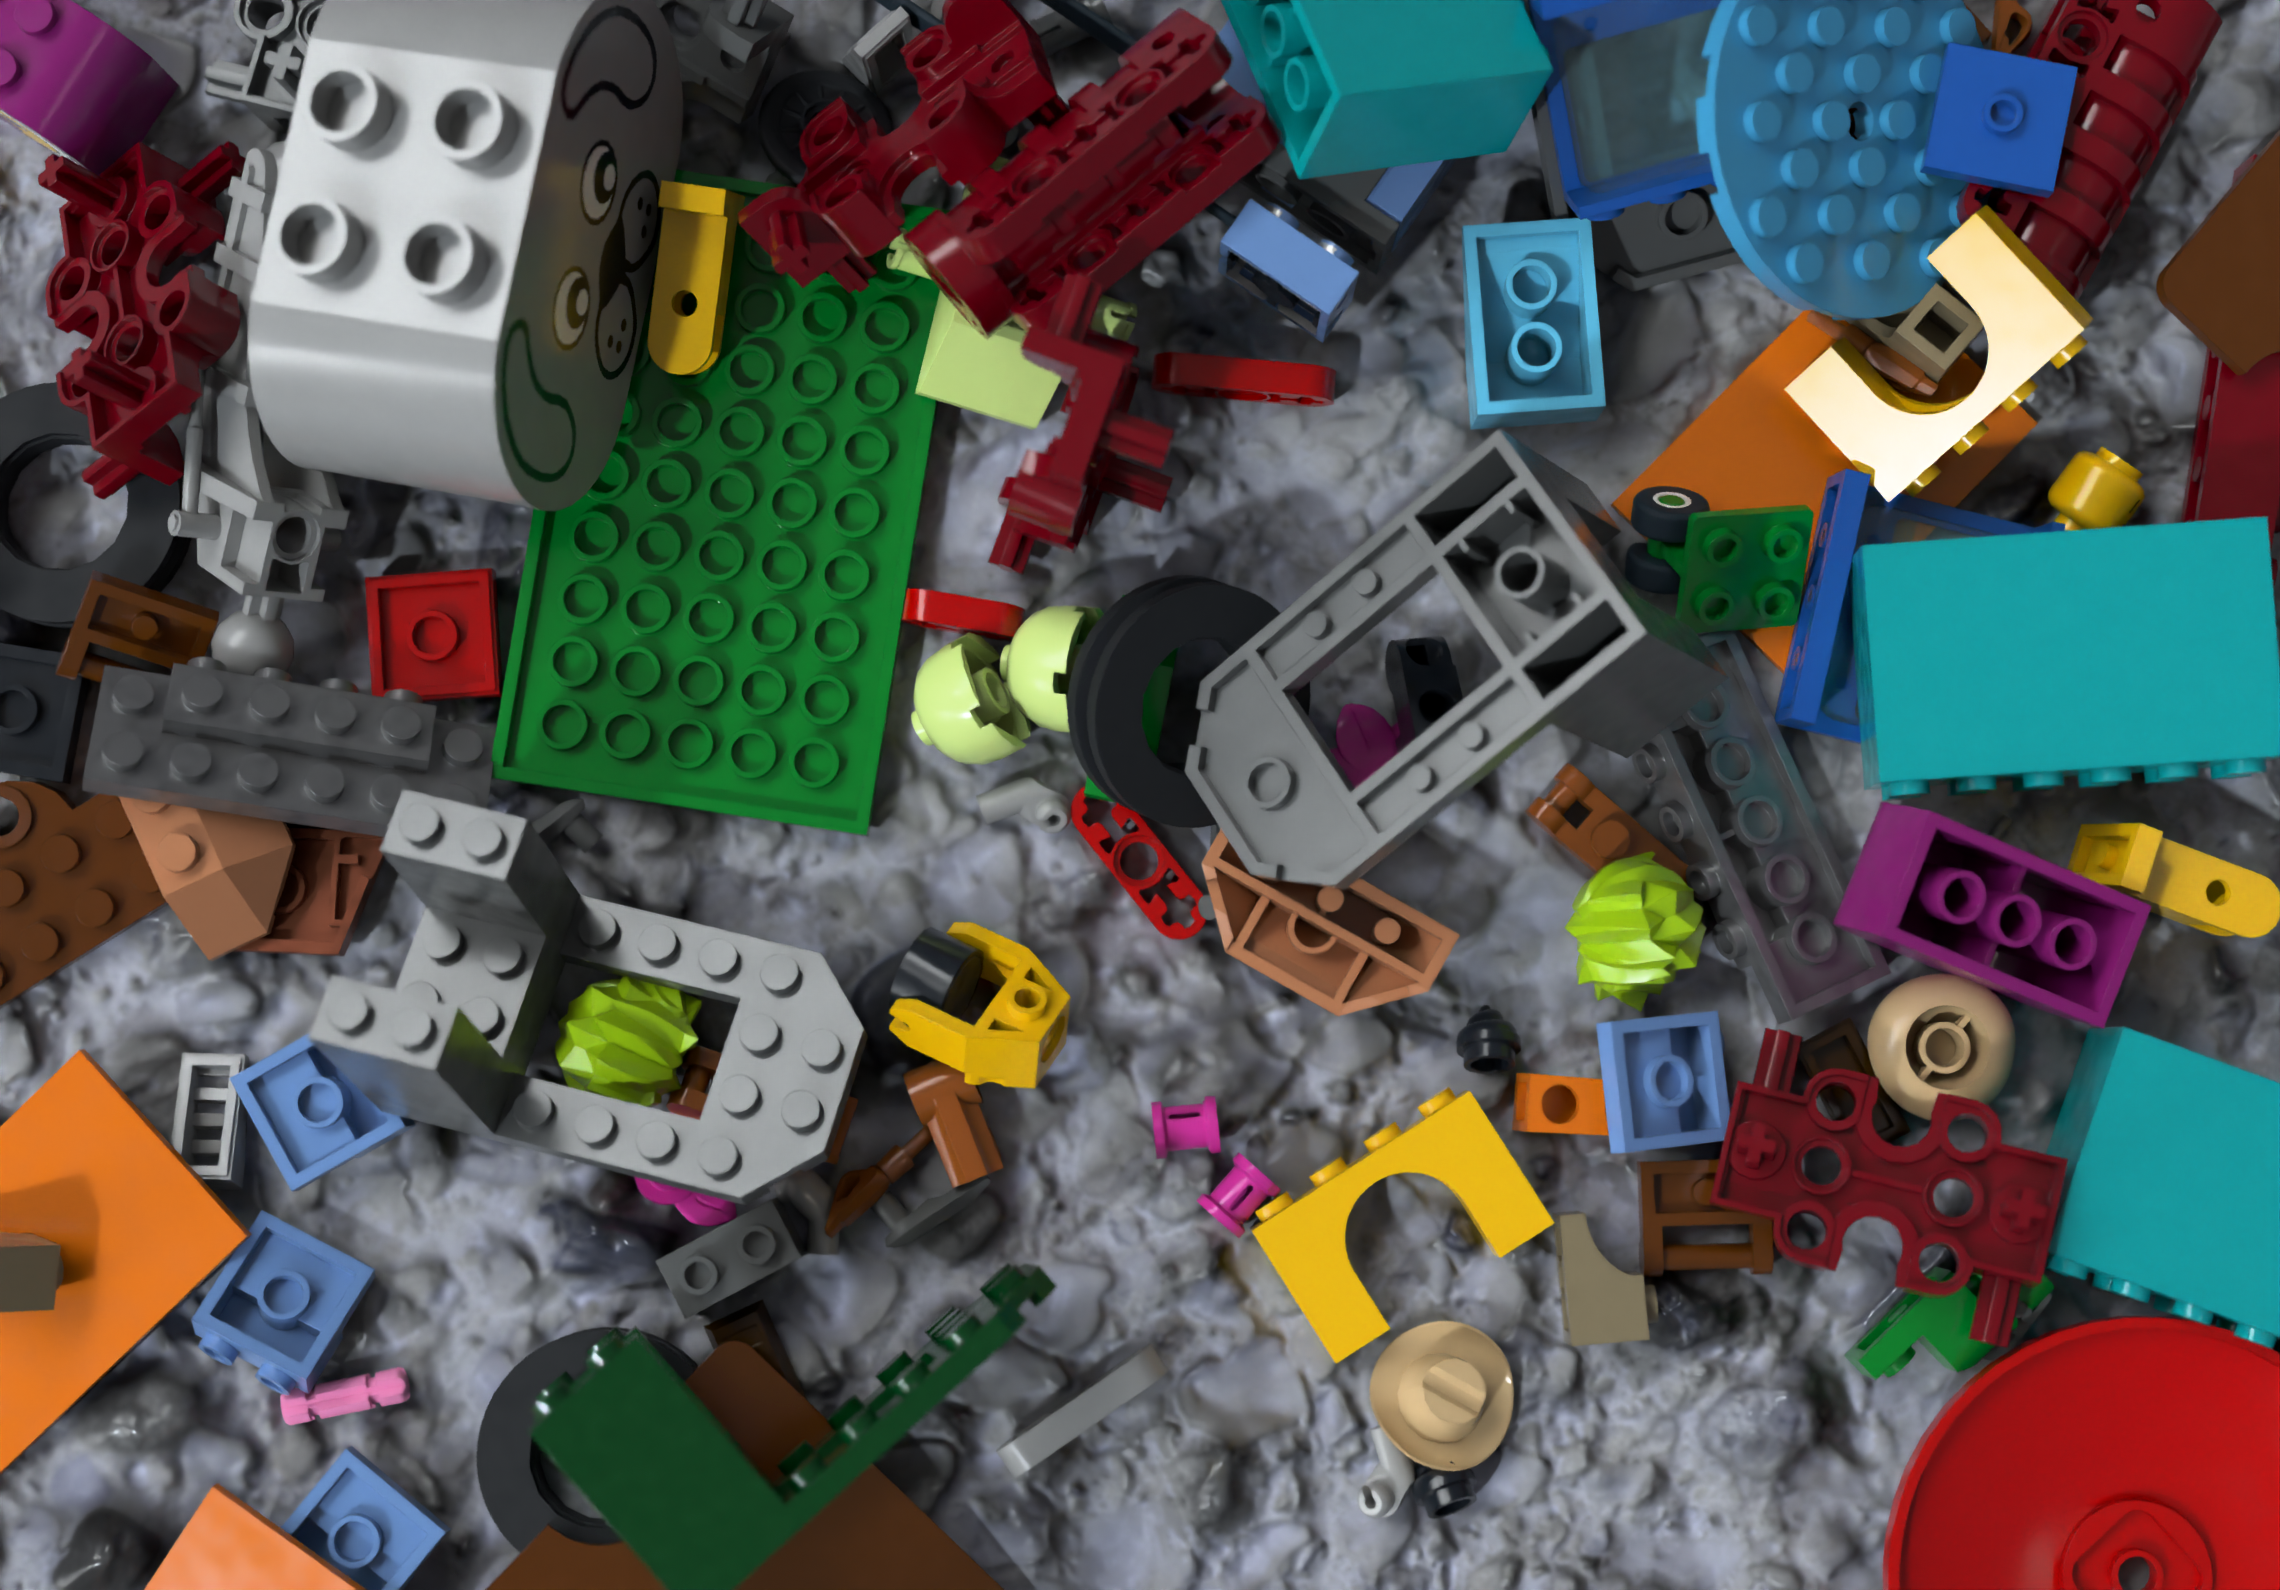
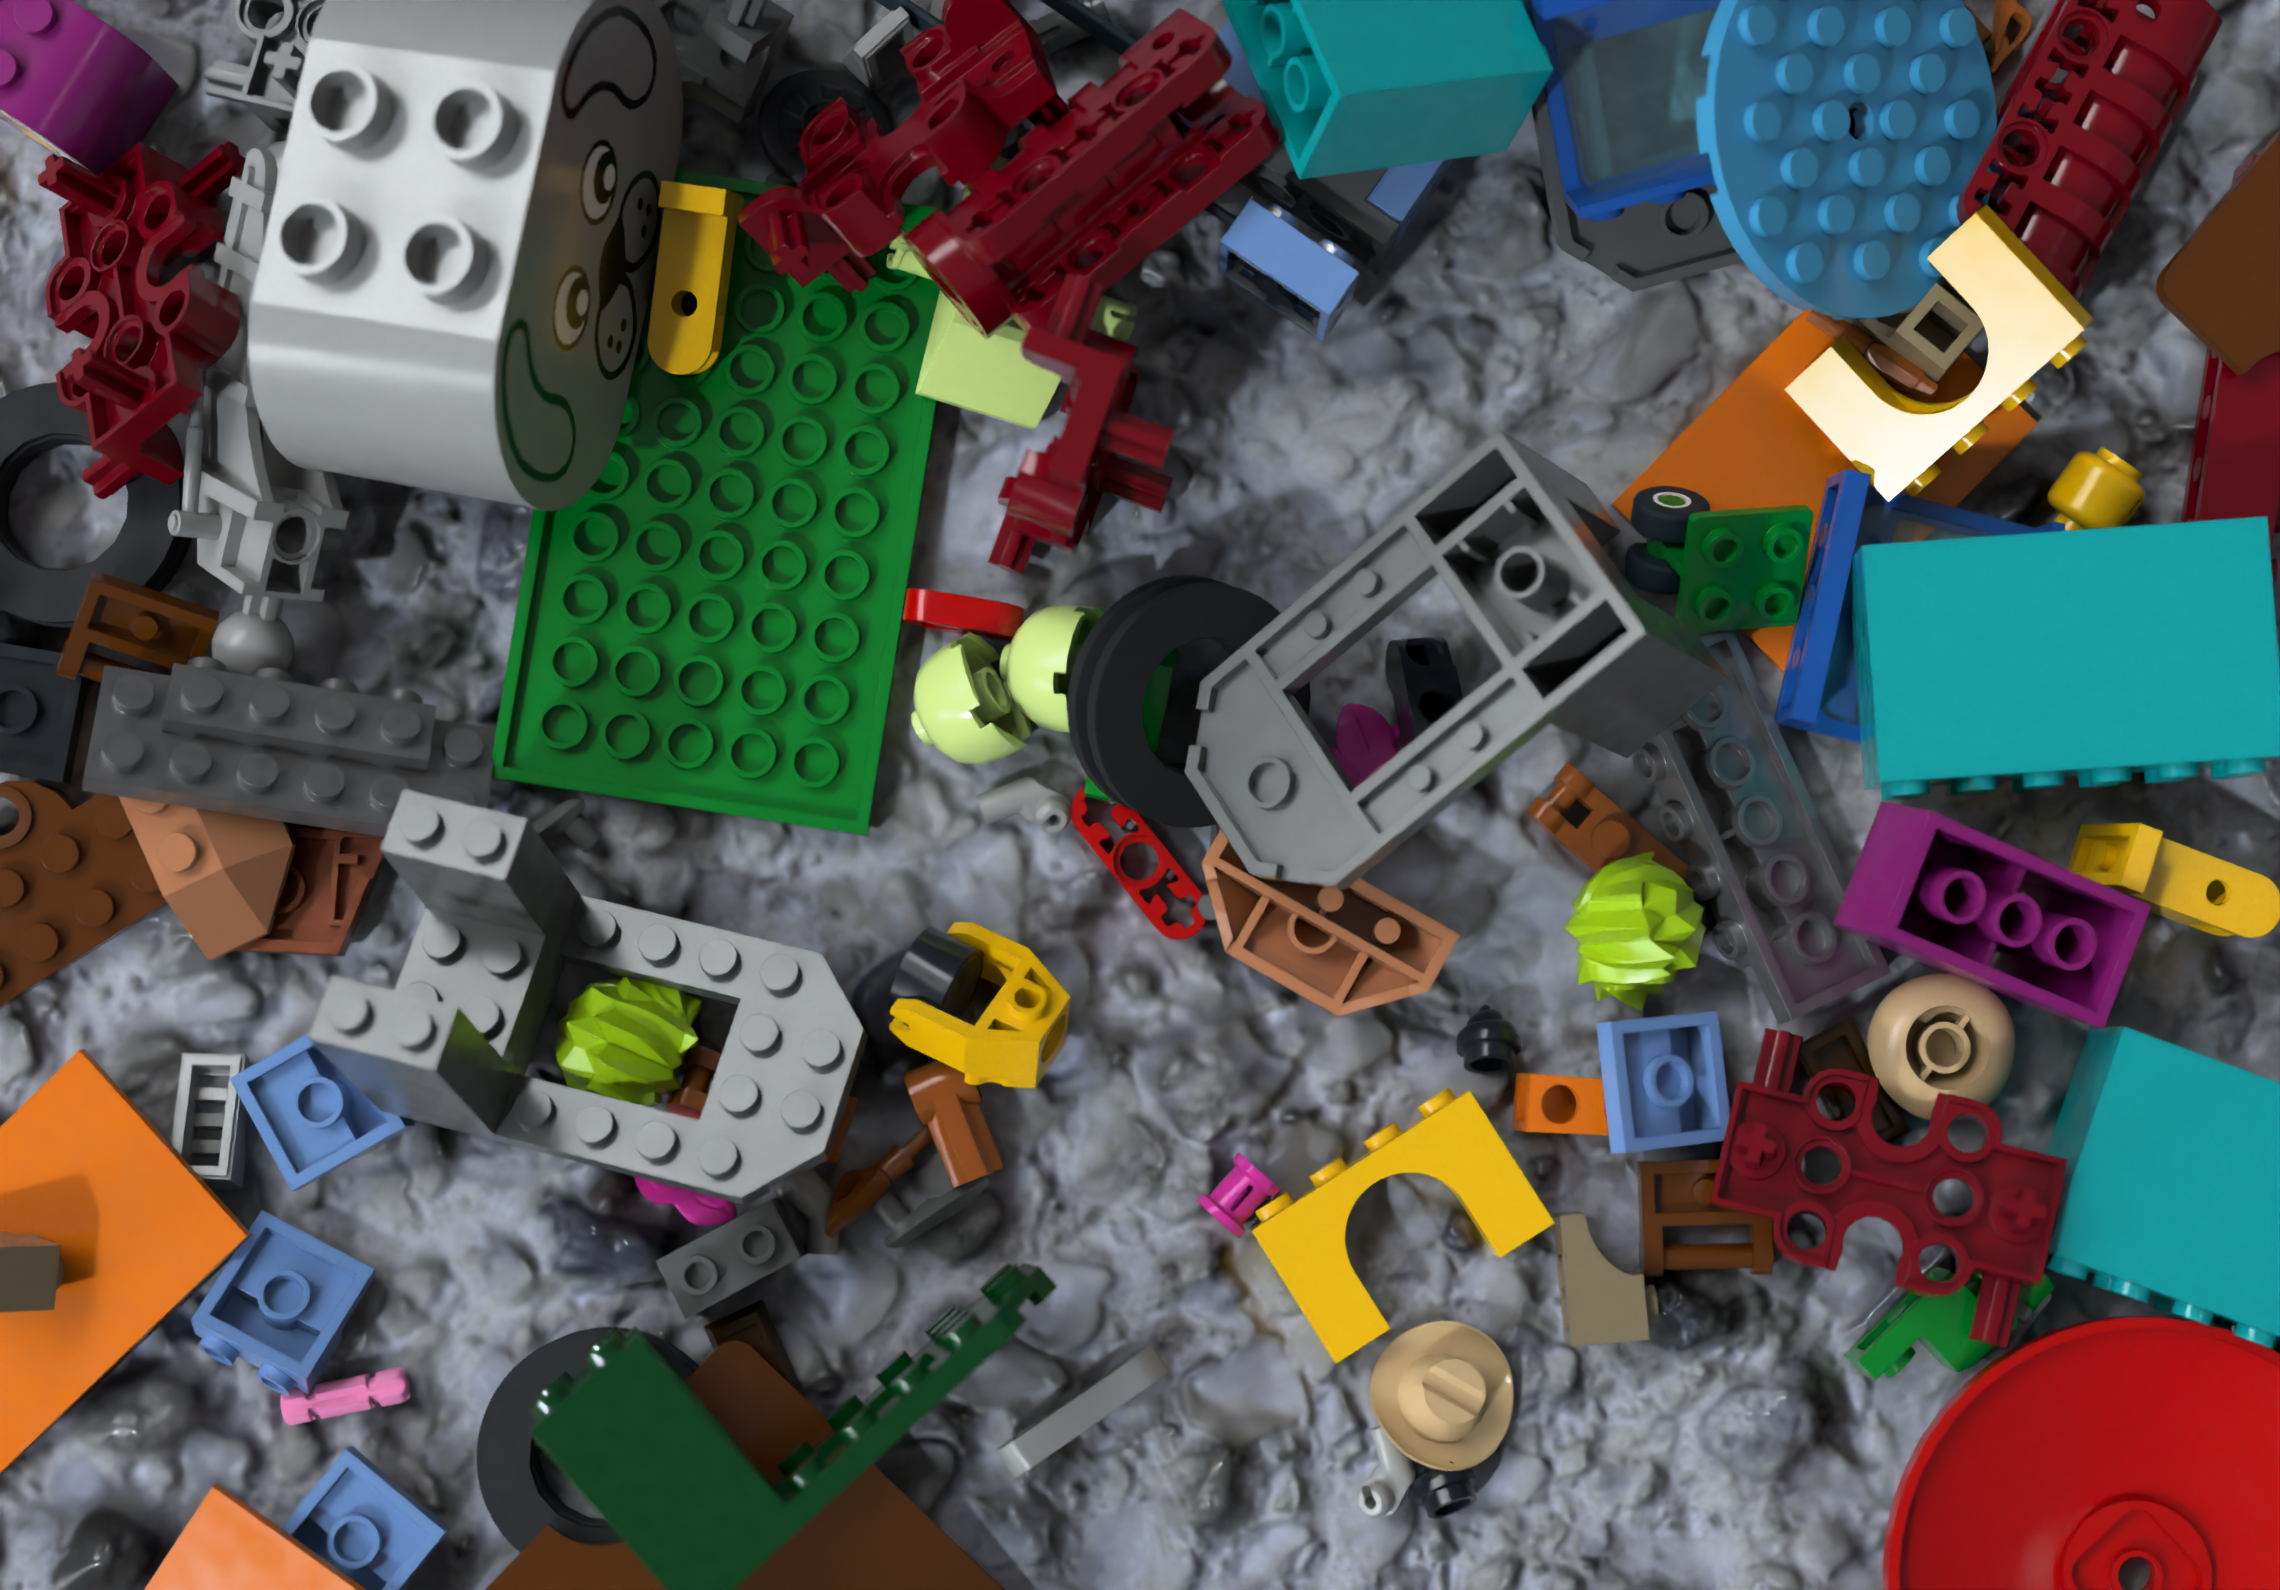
red plate [365,568,503,702] -> none
red beam [1151,352,1336,407] -> none
dark pink bush [1151,1096,1221,1159] -> none
medium azure slope [1462,218,1606,430] -> none
blue plate [1920,42,2078,198] -> none

